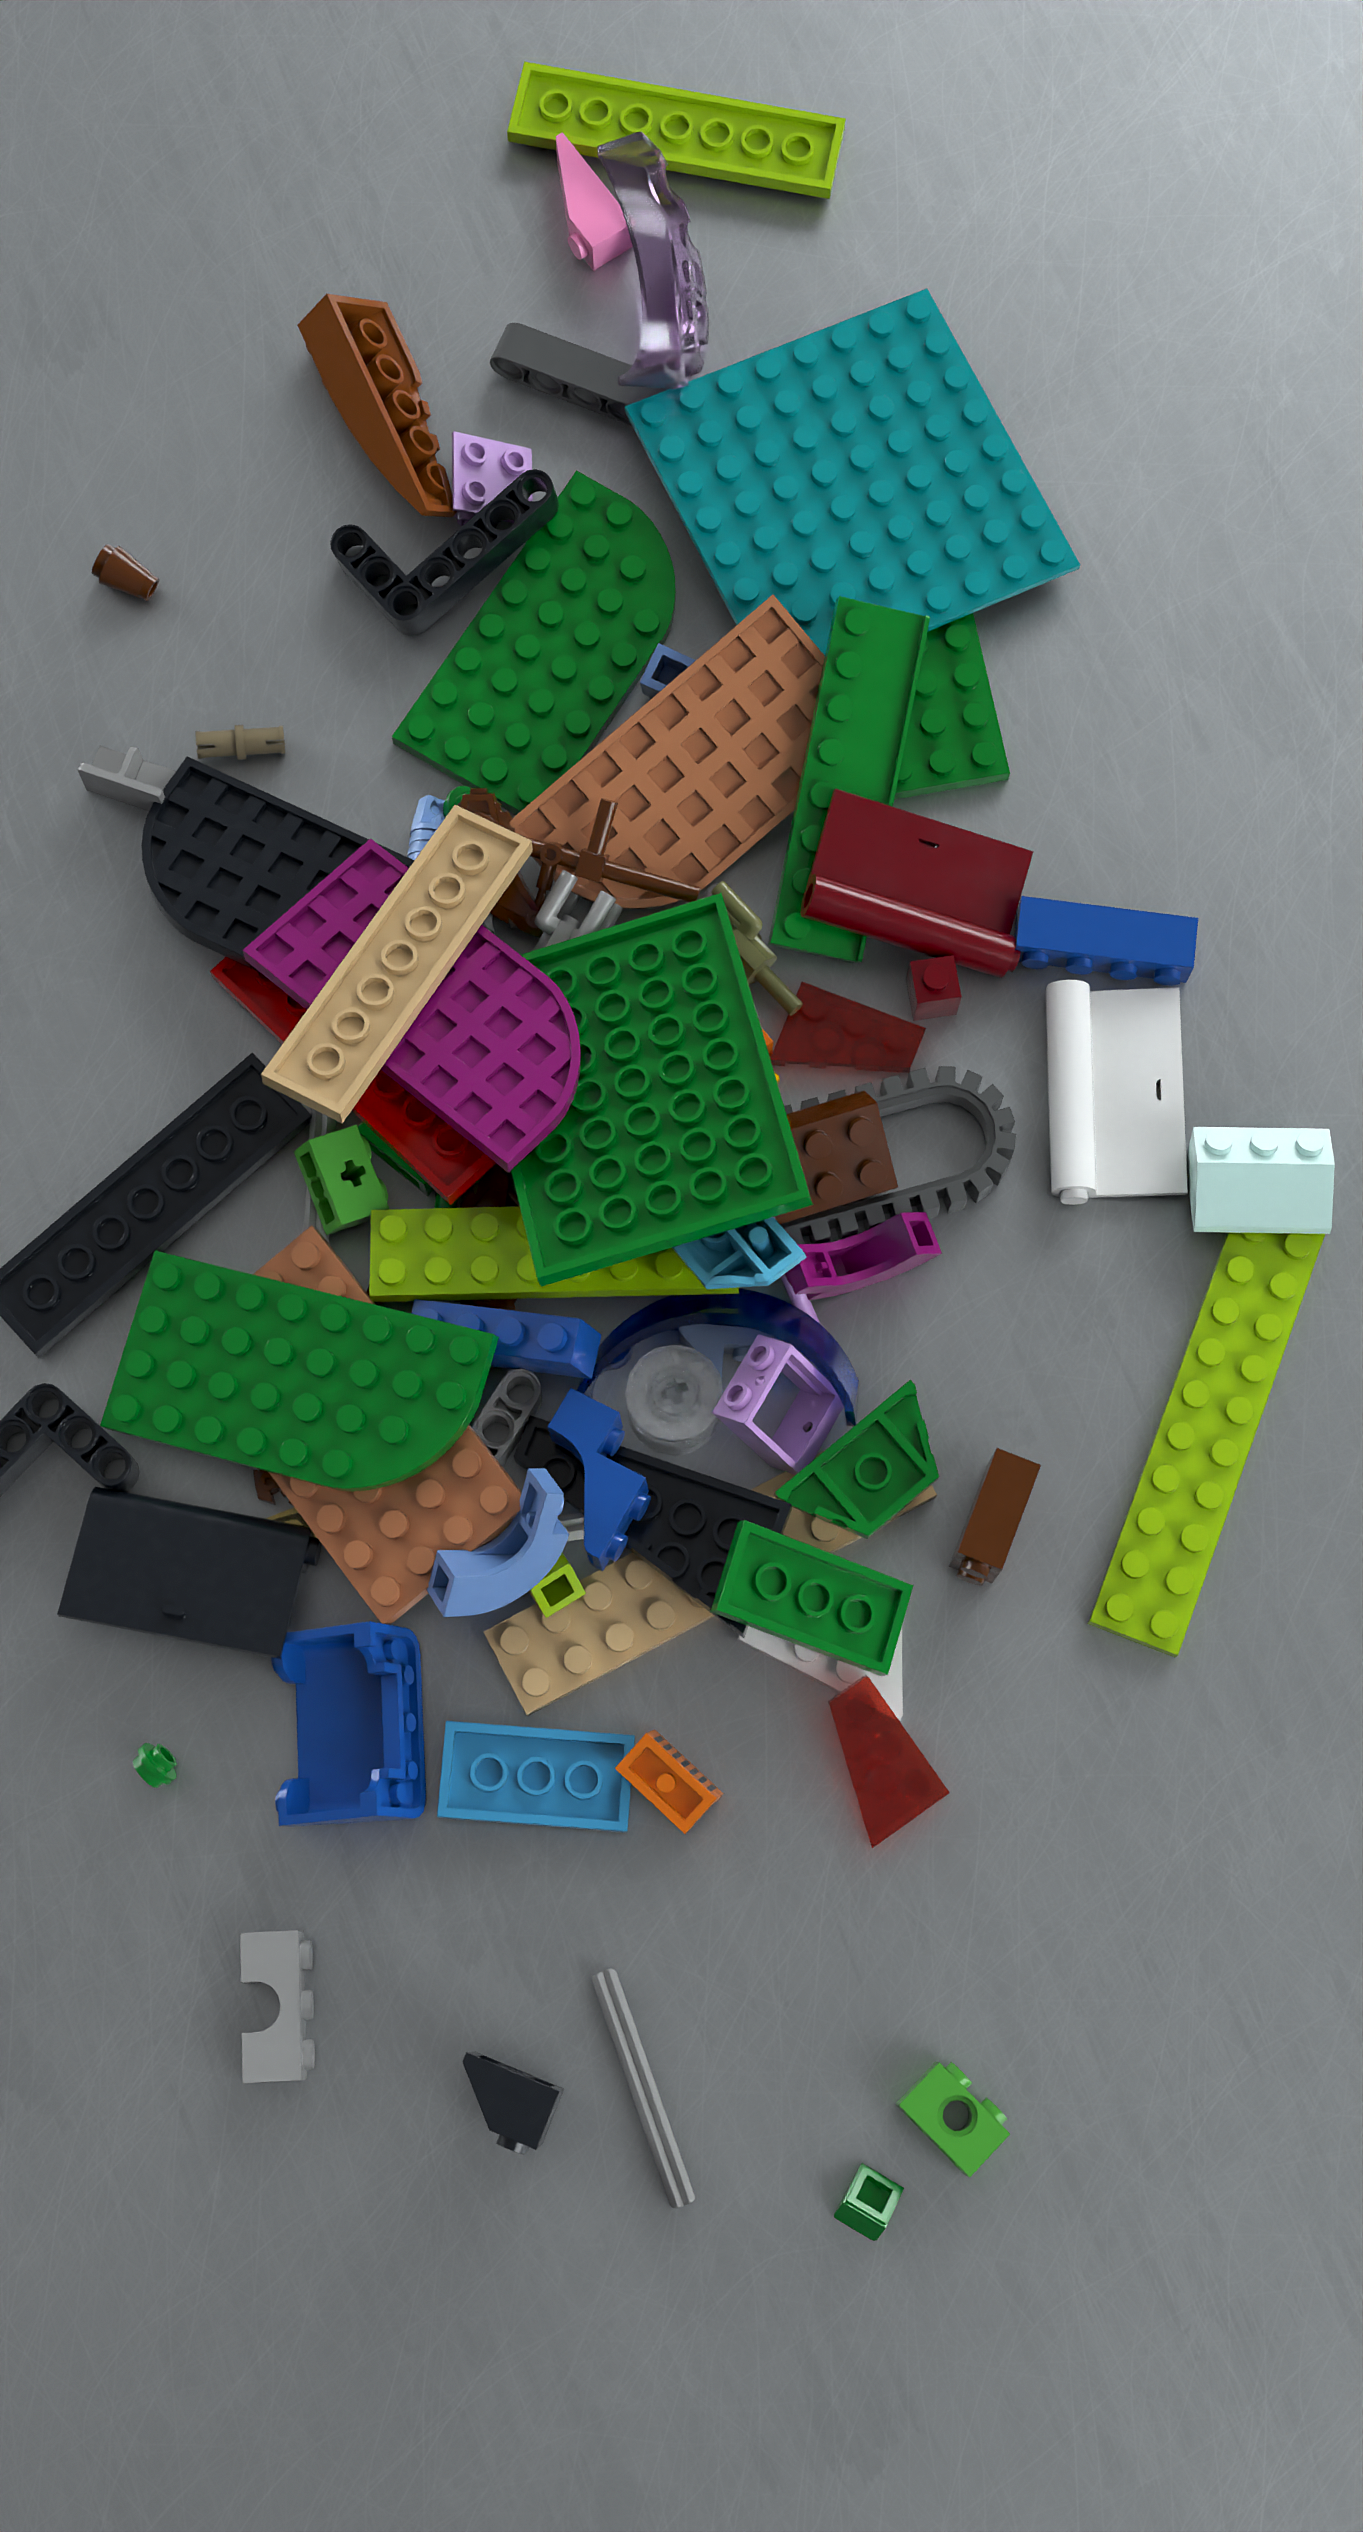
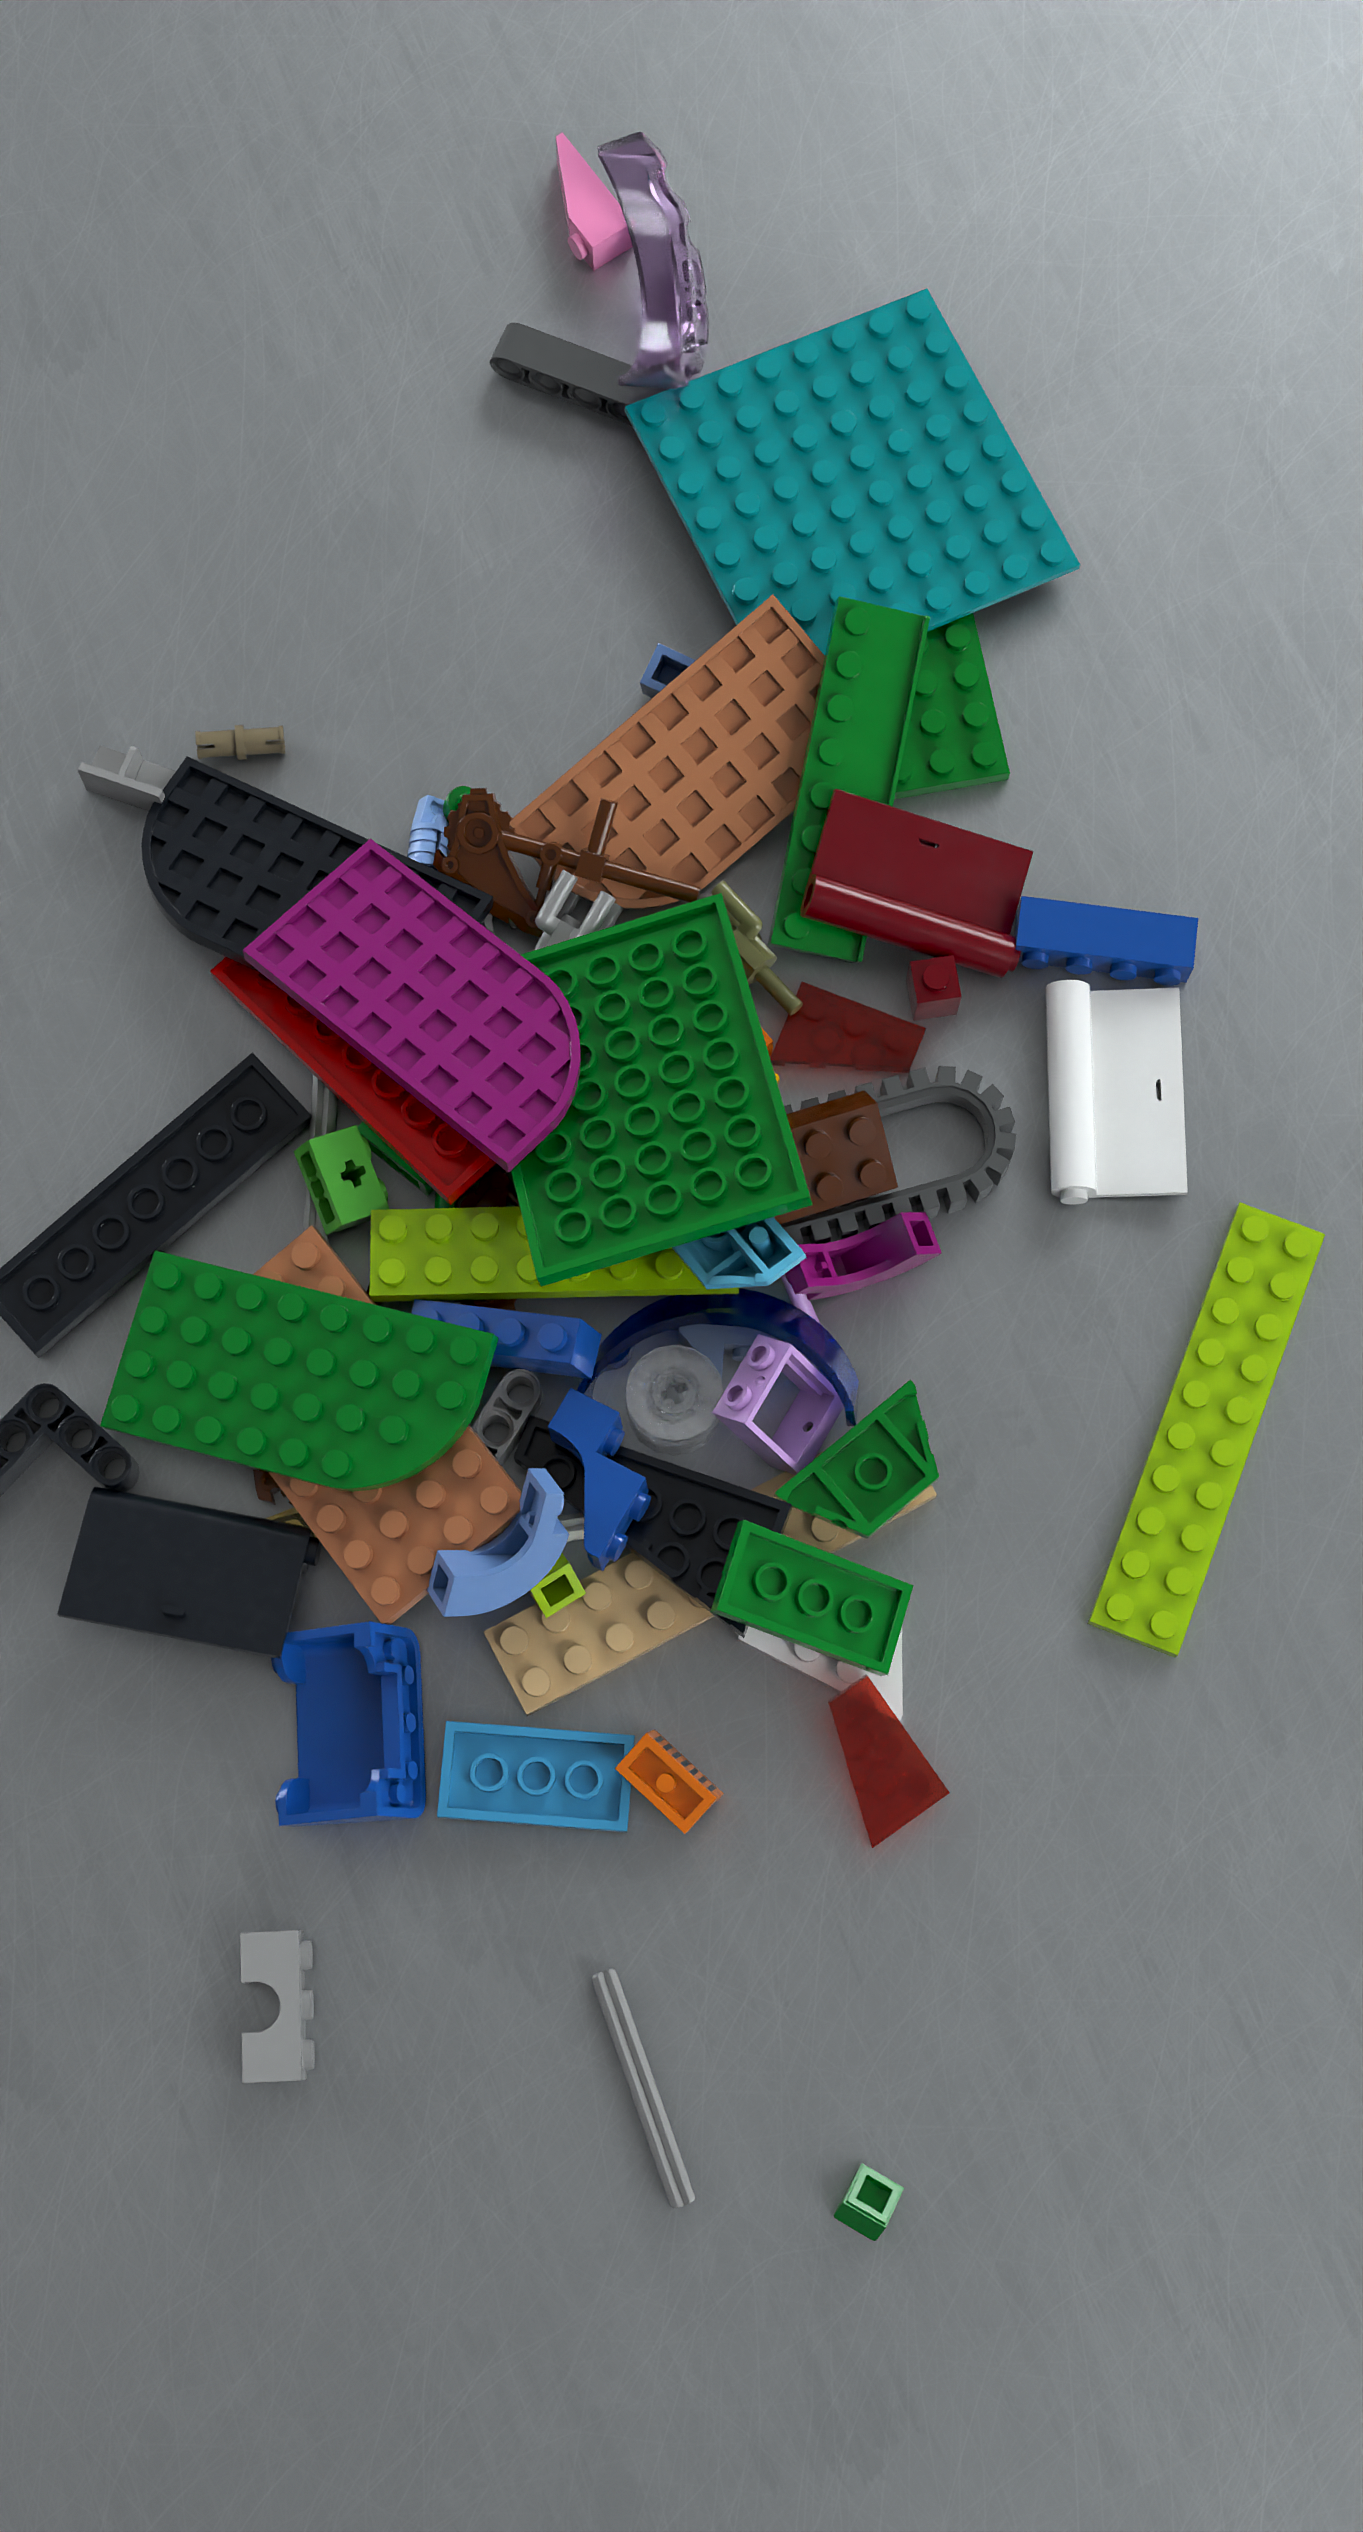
reddish brown cone [91,544,159,601] -> none
green plate [133,1743,177,1788] -> none
tan plate [261,805,533,1124] -> none
dark orange wedge [297,293,457,518] -> none
black beam [330,469,559,636] -> none
green plate [392,470,676,815] -> none
lavender hinge [452,431,533,526] -> none
black slope [462,2052,564,2155] -> none
lime plate [507,61,846,199] -> none
bright green brick [895,2062,1010,2177] -> none
reddish brown brick [949,1448,1041,1586] -> none
light aqua slope [1186,1127,1335,1234] -> none

